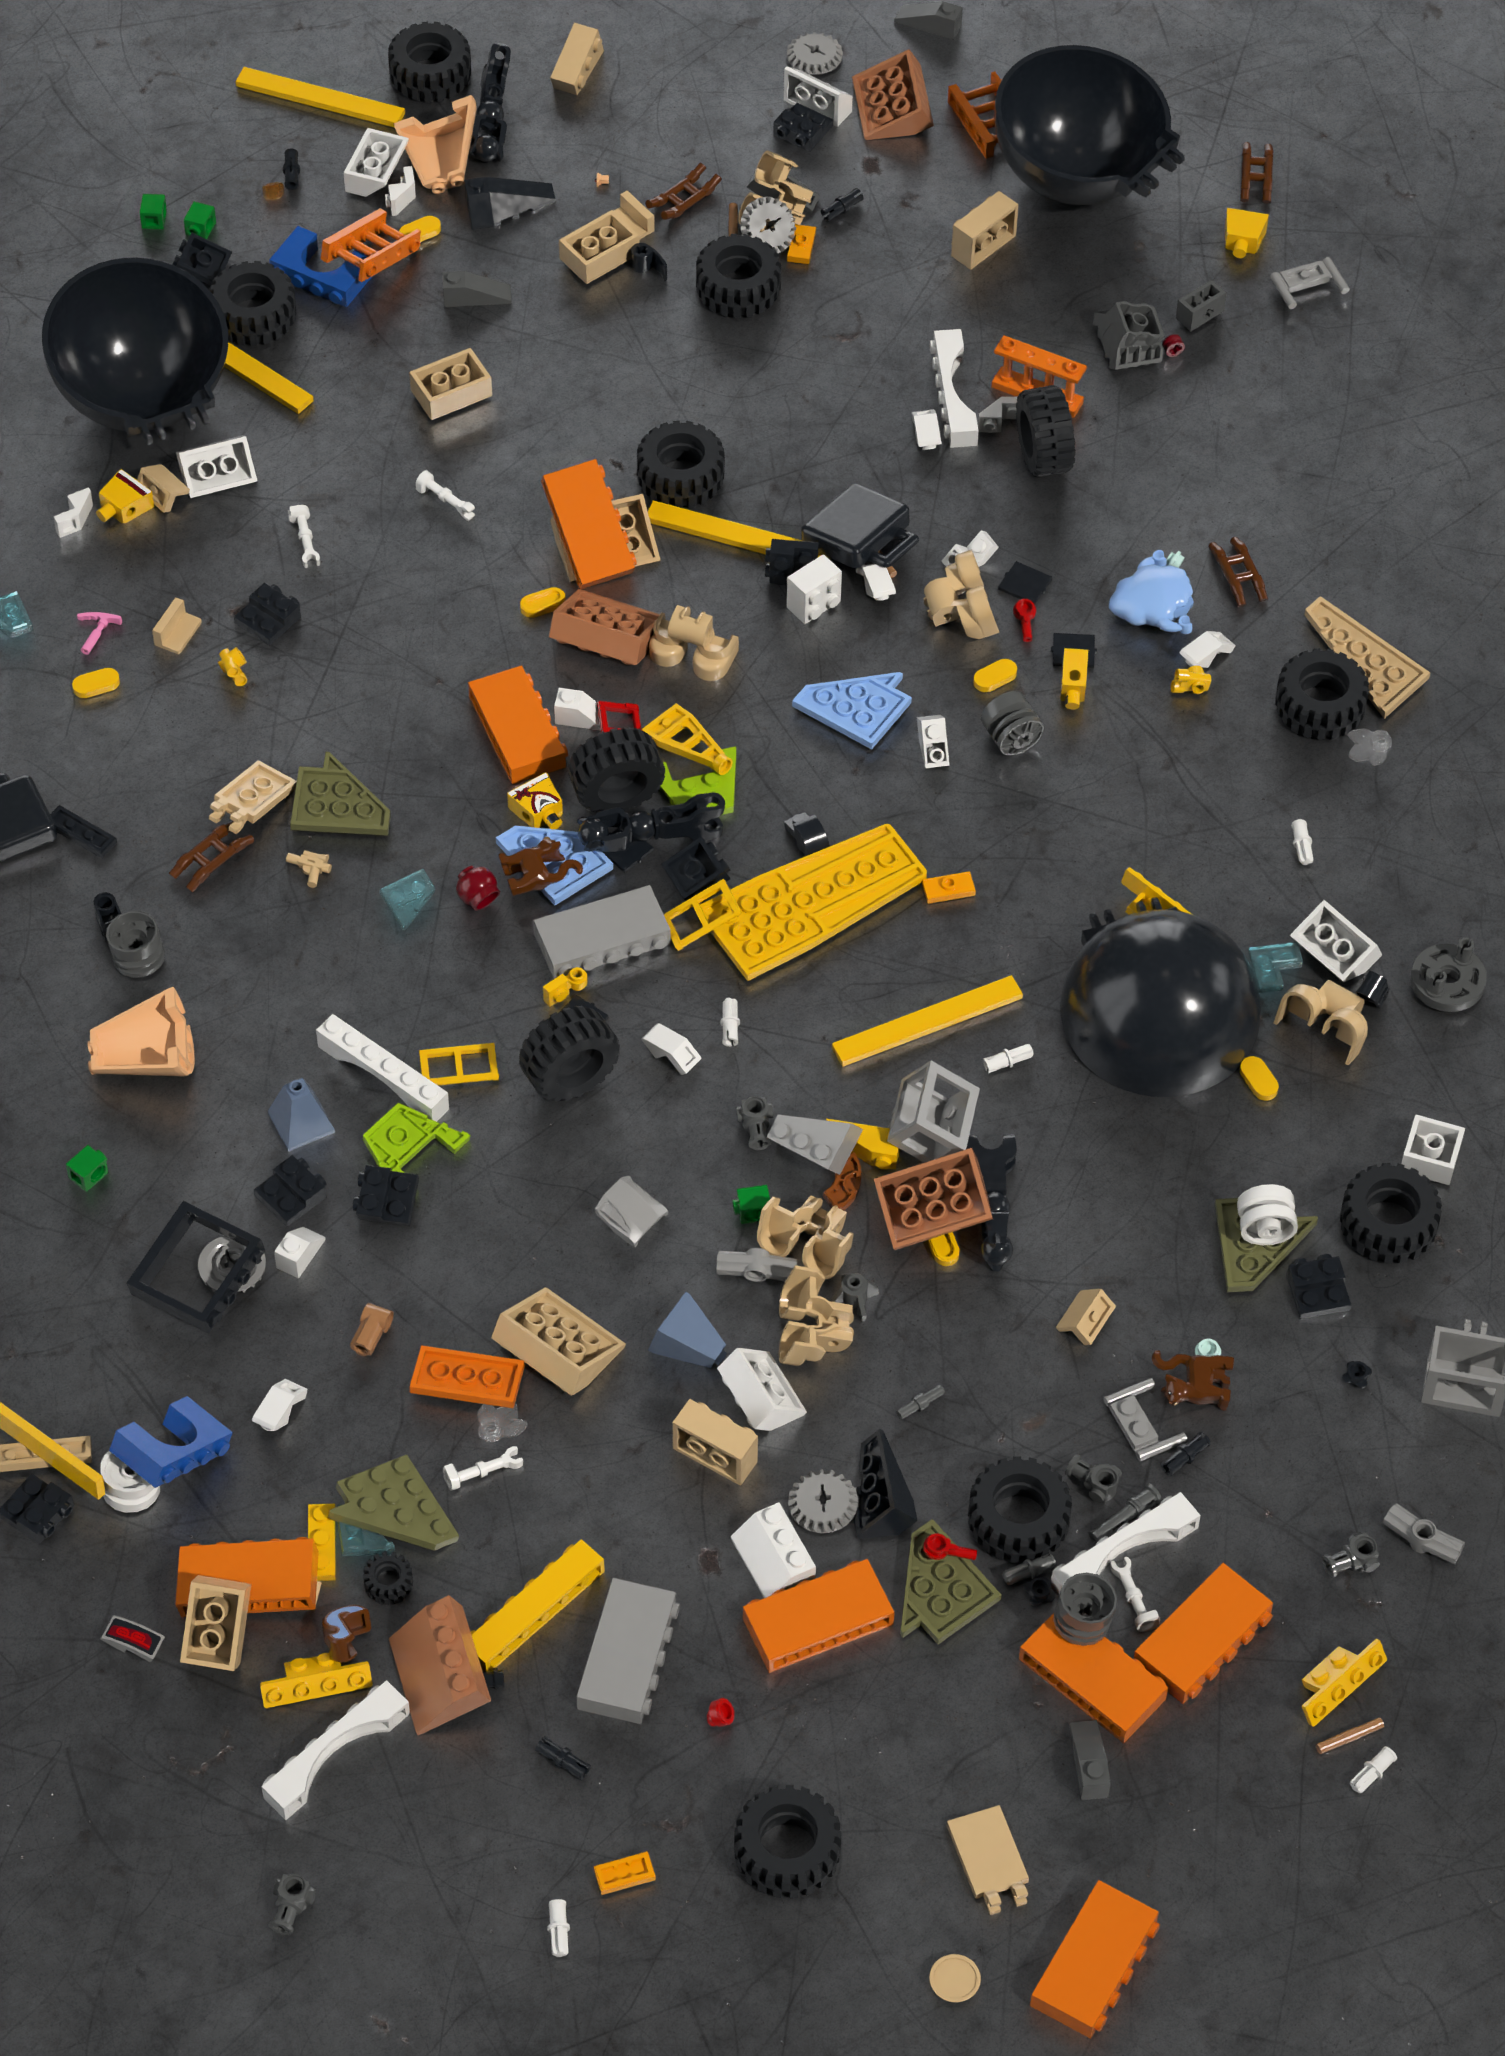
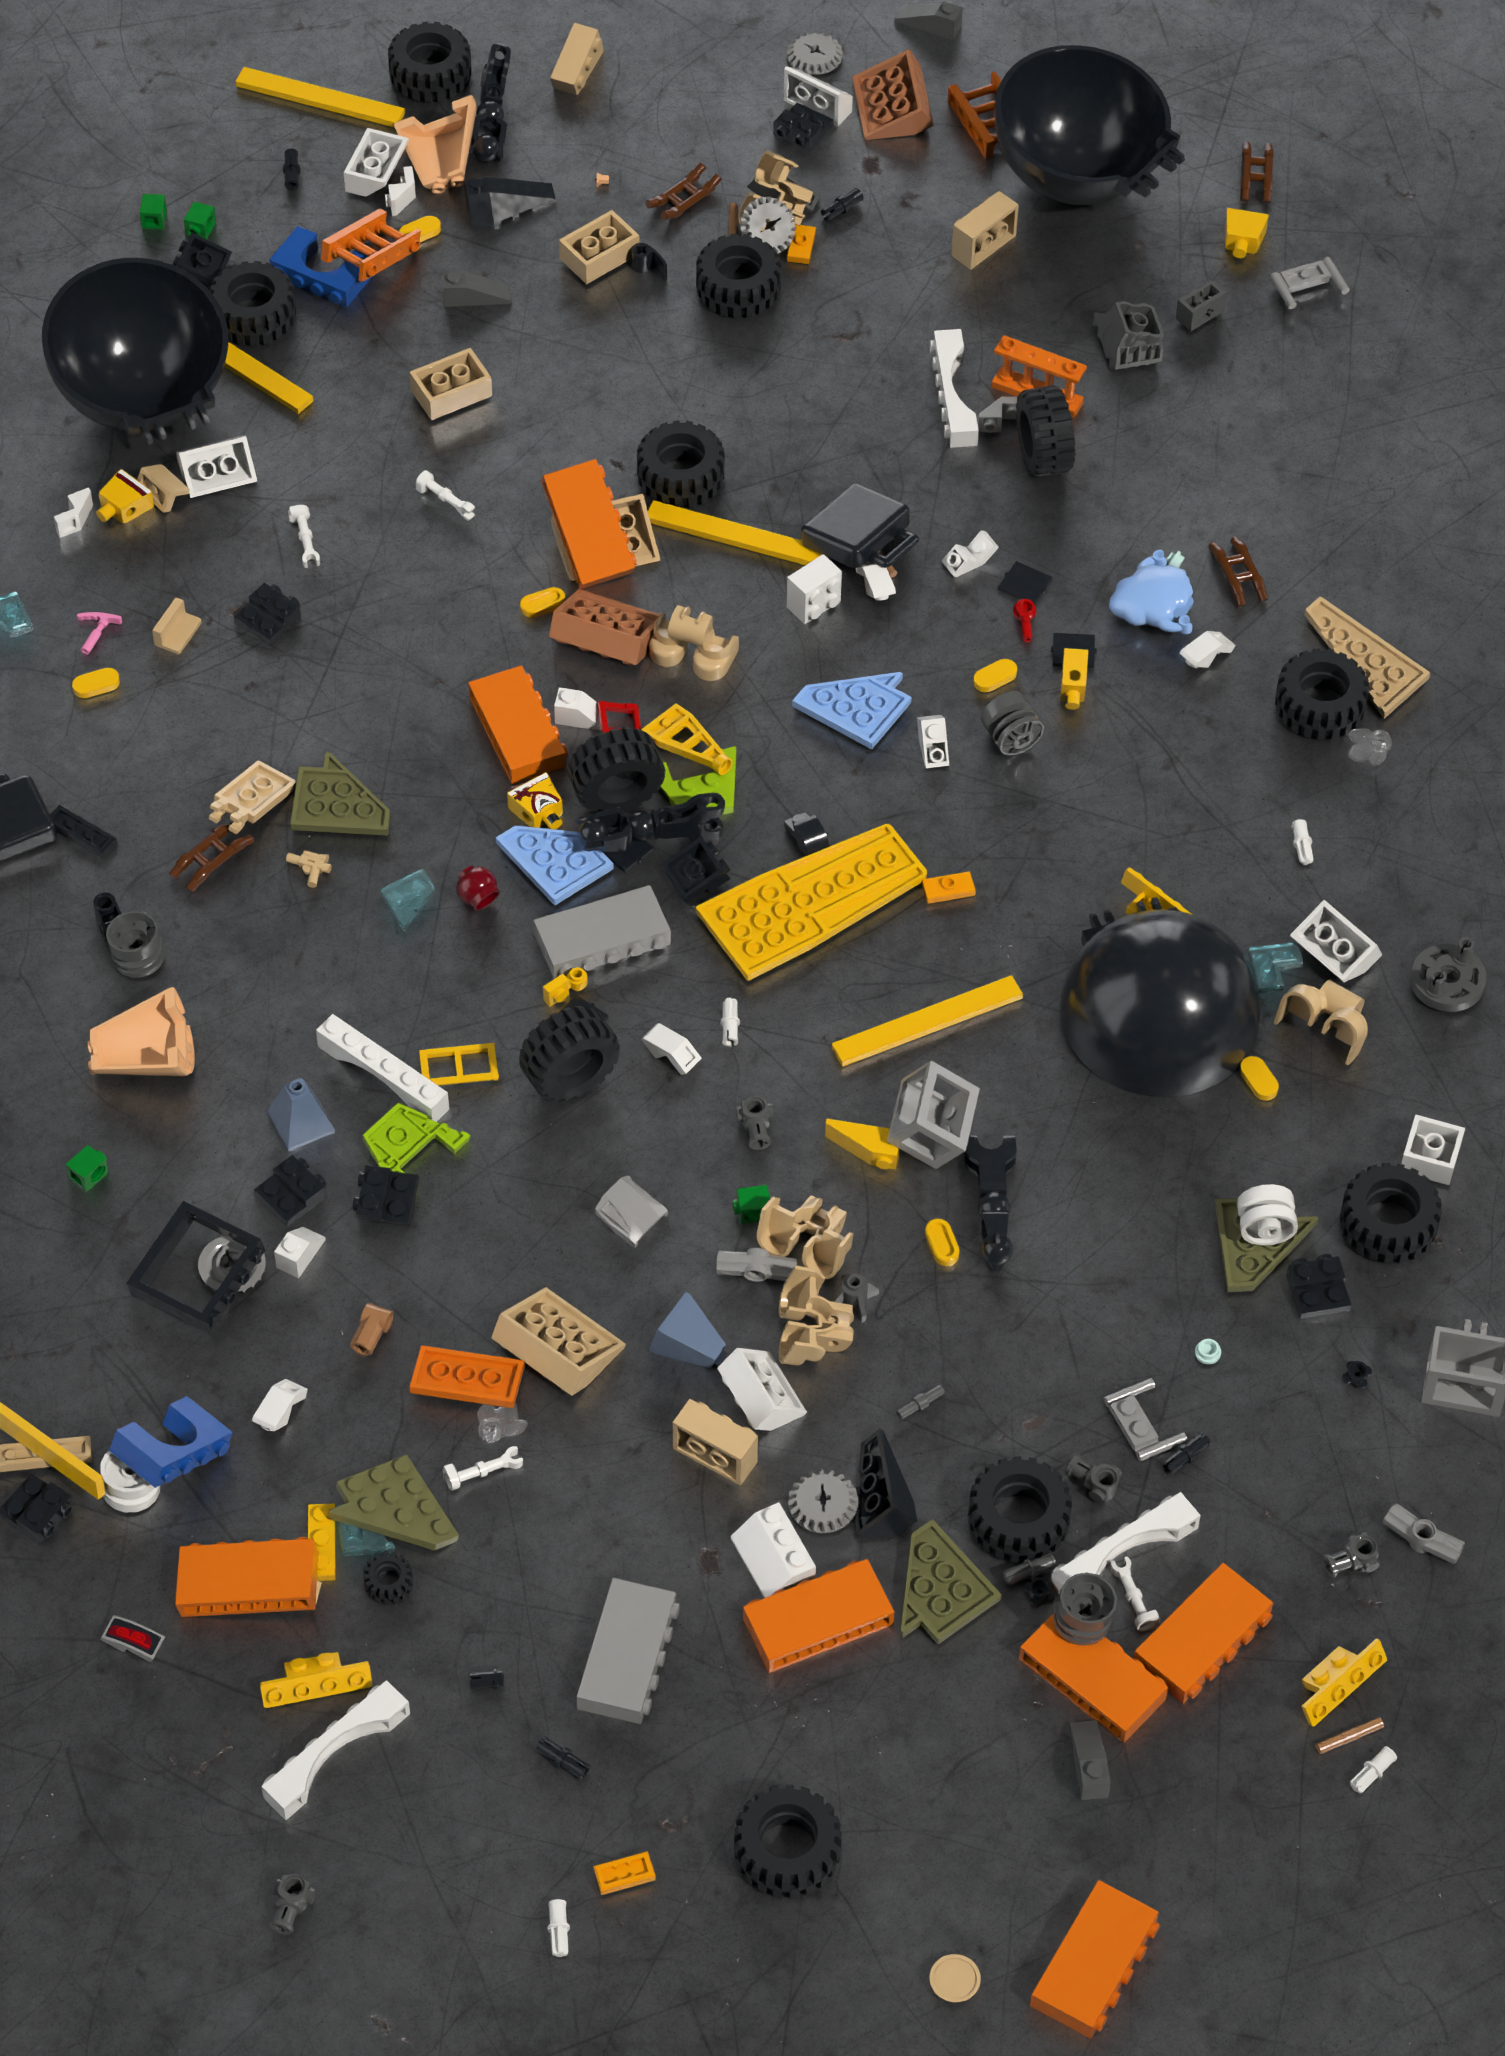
tan brick [180,1575,251,1671] -> none
yellow plate [218,647,247,686] -> none
clear orange piece [262,182,285,200] -> none
reddish brown animal [322,1605,371,1663] -> none
nougat slope [389,1595,491,1735] -> none
yellow brick [471,1539,605,1671] -> none
reddish brown animal [498,837,583,896] -> none
tan panel [614,191,654,240] -> none
yellow window [664,879,742,951] -> none
red tile [707,1698,735,1727] -> none
black plate [765,539,819,585] -> none
light grey wedge [767,1114,863,1175] -> none
dark orange tile [823,1152,861,1211] -> none
nougat slope [874,1148,993,1250] -> none
white slope [912,409,941,450] -> none
tan piece [923,549,1000,639] -> none
red plate [923,1533,977,1560] -> none
tan tile [947,1805,1029,1915] -> none
white axle [983,1044,1034,1074] -> none
tan panel [1056,1289,1116,1345] -> none
dark grey pin [1088,1483,1163,1544] -> none
reddish brown animal [1152,1350,1234,1411] -> none
dark red bush [1162,334,1185,357] -> none
yellow plate [1170,666,1211,694] -> none
black piece [1356,970,1390,1008] -> none

